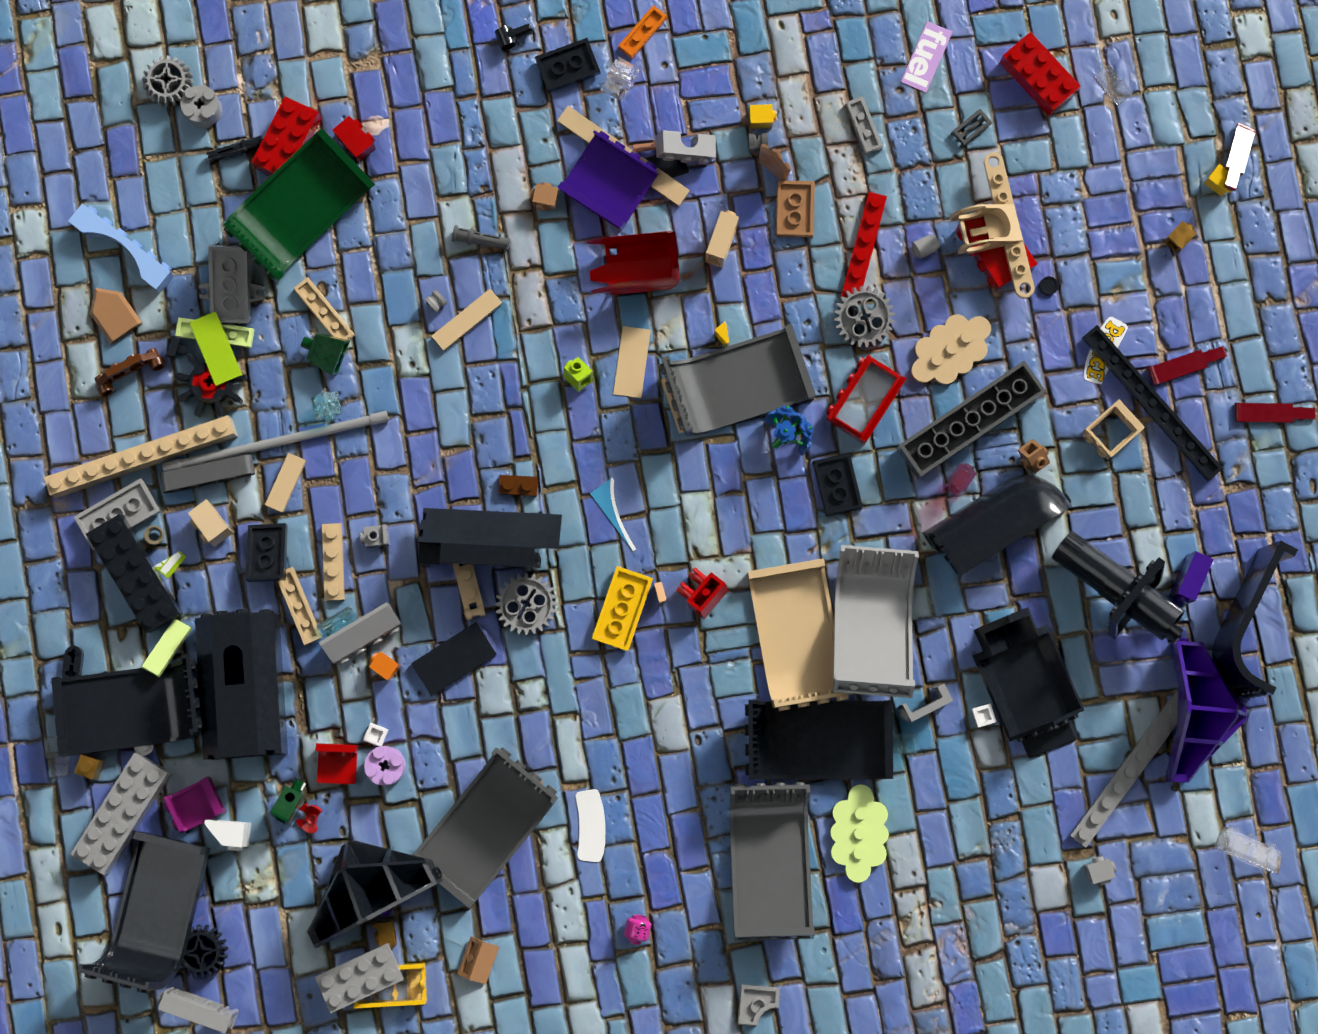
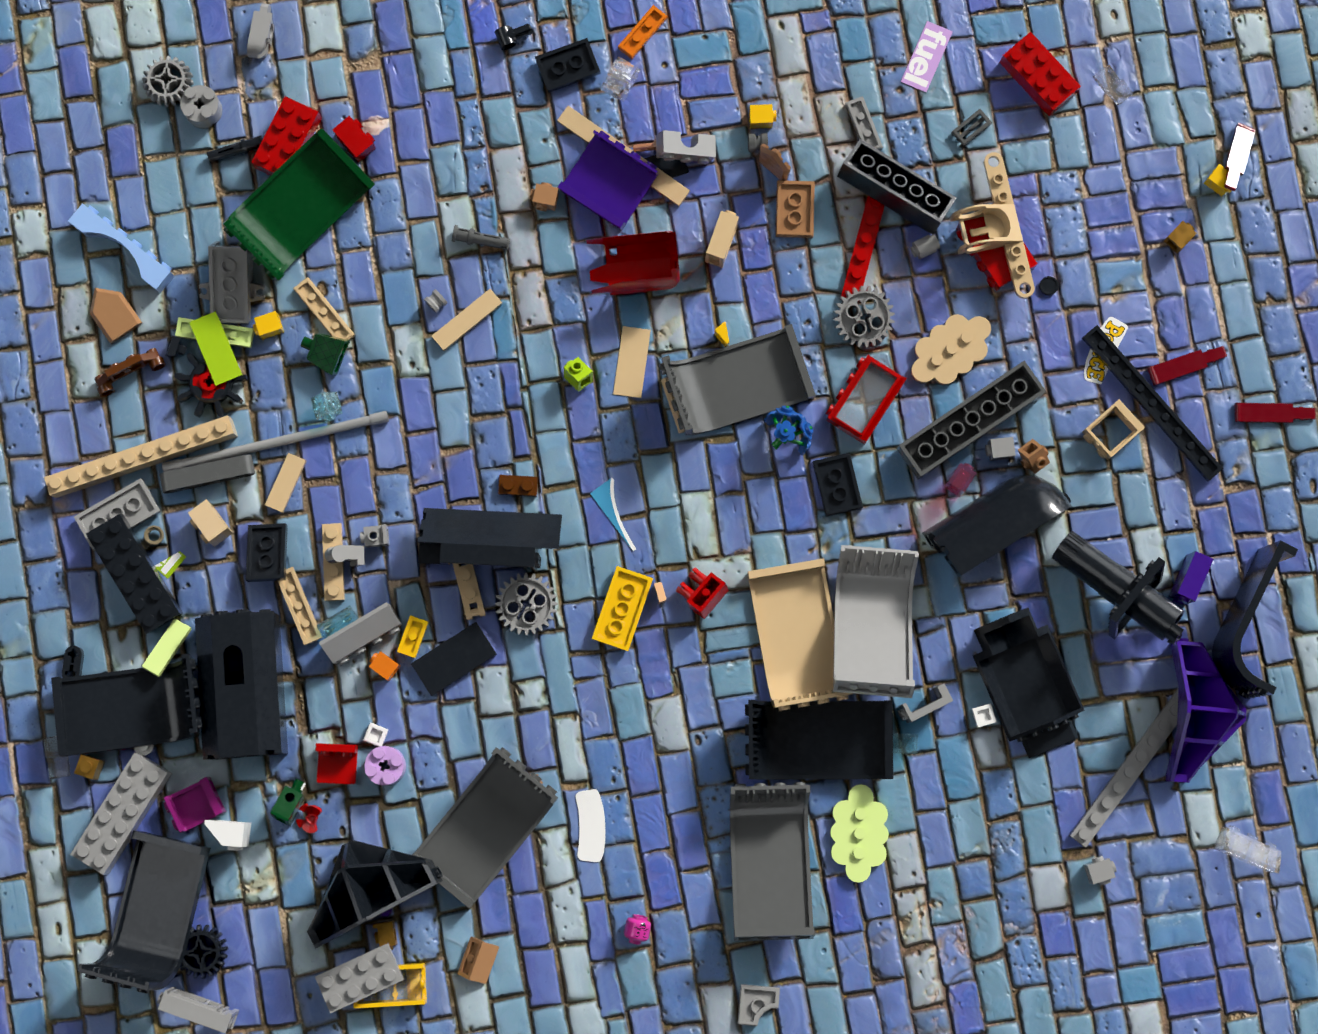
none -> light grey piece [247,3,274,59]
none -> yellow brick [253,311,284,339]
none -> light grey leg [325,545,365,567]
none -> yellow plate [397,615,429,658]
none -> black brick [837,139,957,235]
none -> light grey brick [985,437,1016,461]

